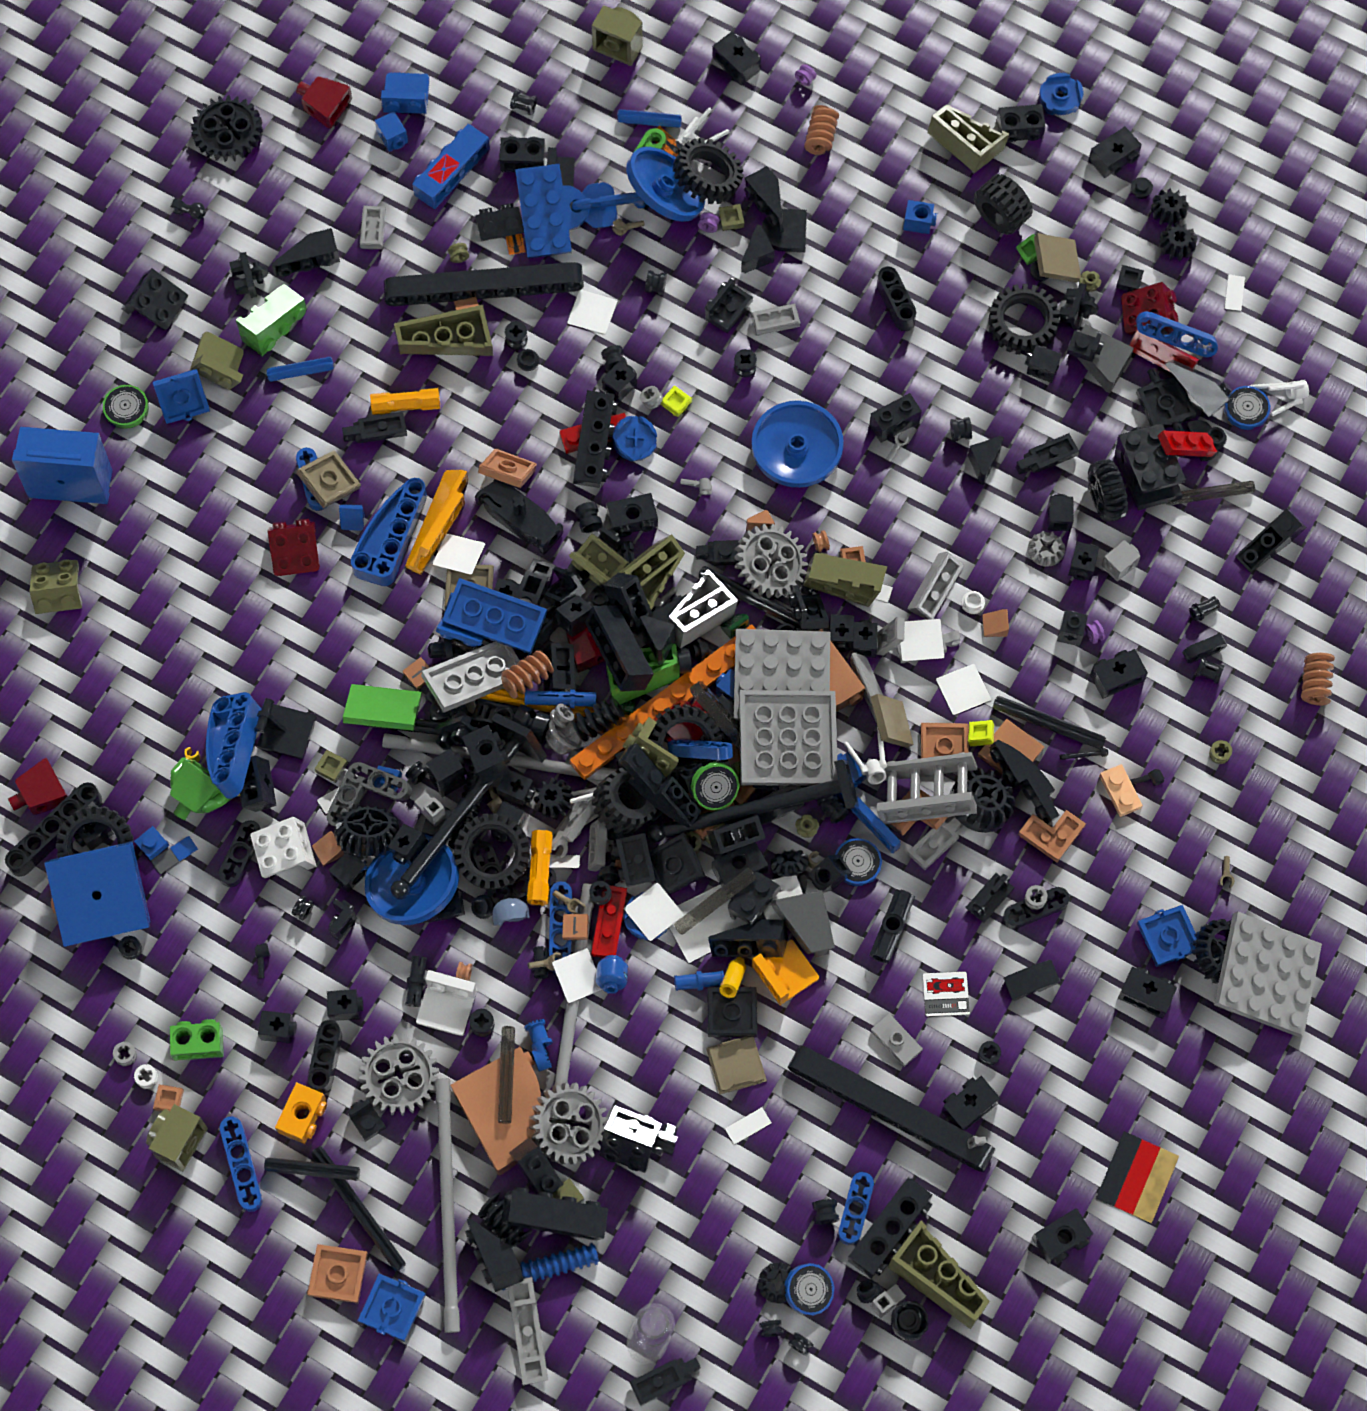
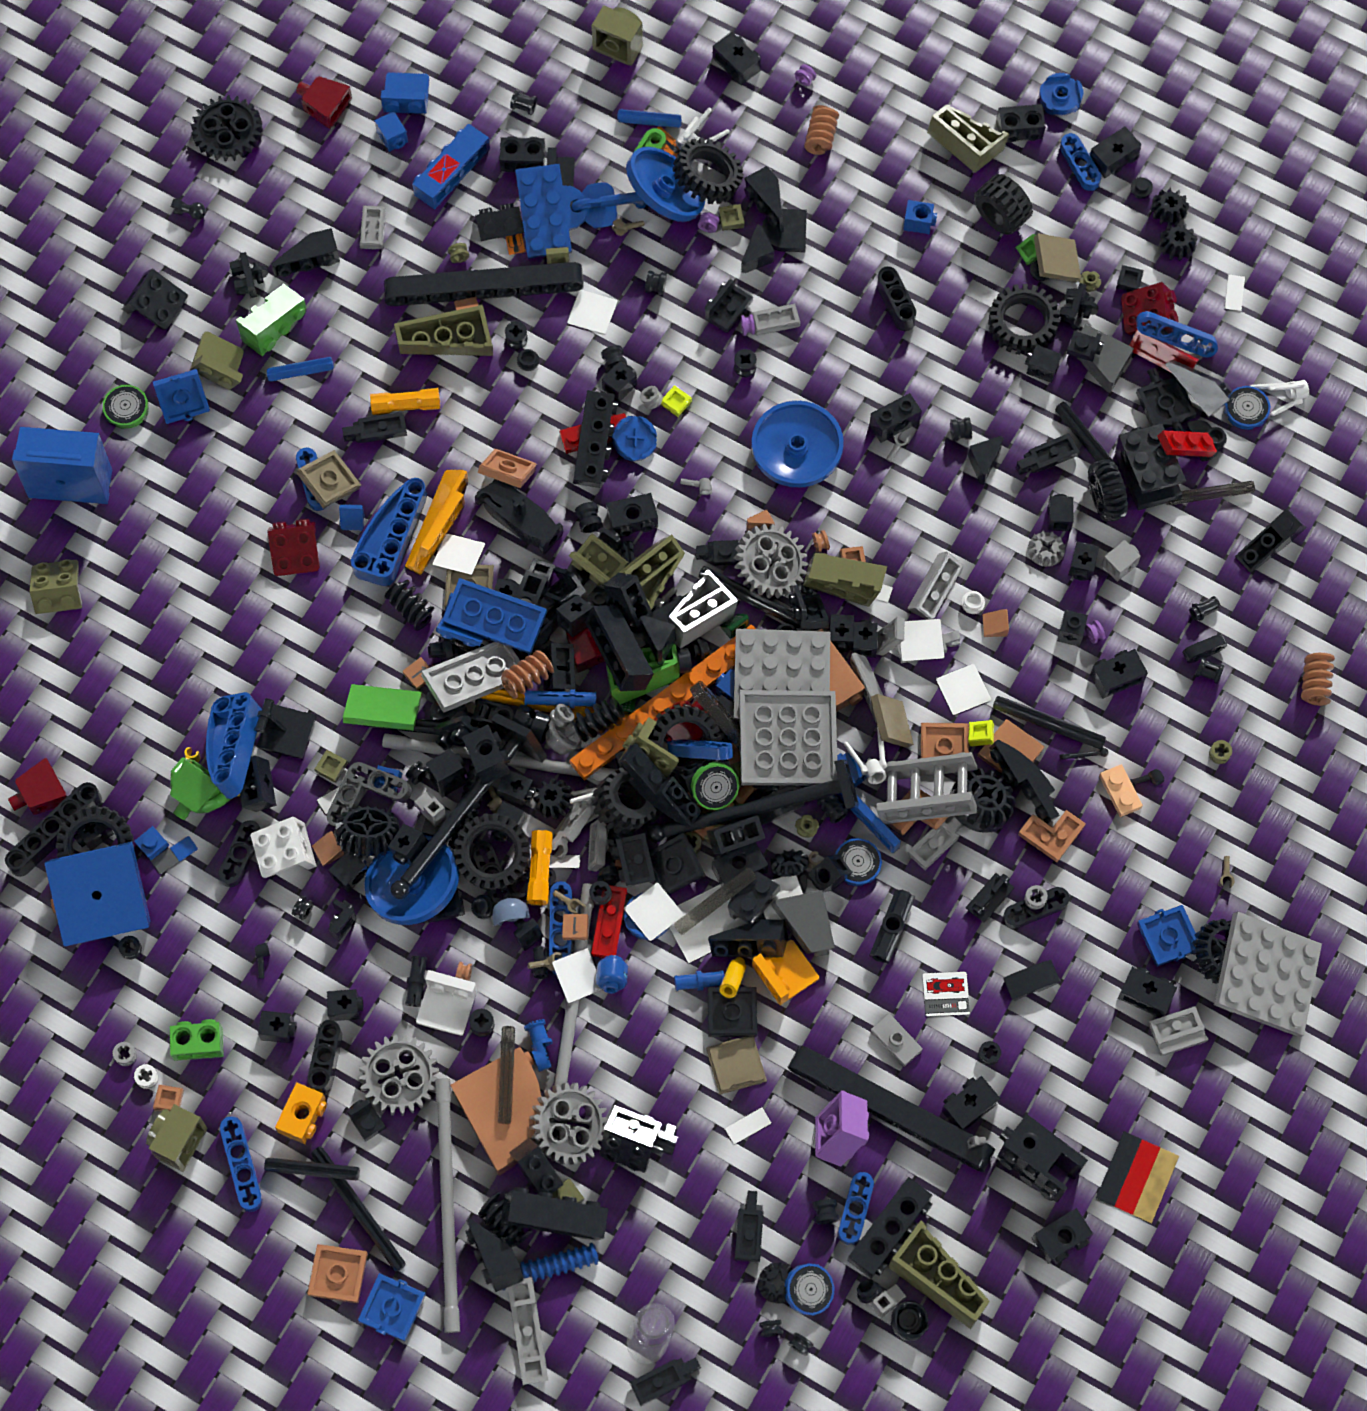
none -> black piece [384,580,434,631]
none -> black tile [513,918,544,951]
none -> olive plate [546,247,569,264]
none -> black hinge [735,1190,764,1263]
none -> medium lavender bush [741,314,755,336]
none -> medium lavender slope [815,1091,869,1167]
none -> black torso [997,1114,1088,1203]
none -> black axle [1055,401,1118,467]
none -> blue beam [1060,133,1101,191]
none -> light grey plate [1148,1006,1209,1056]

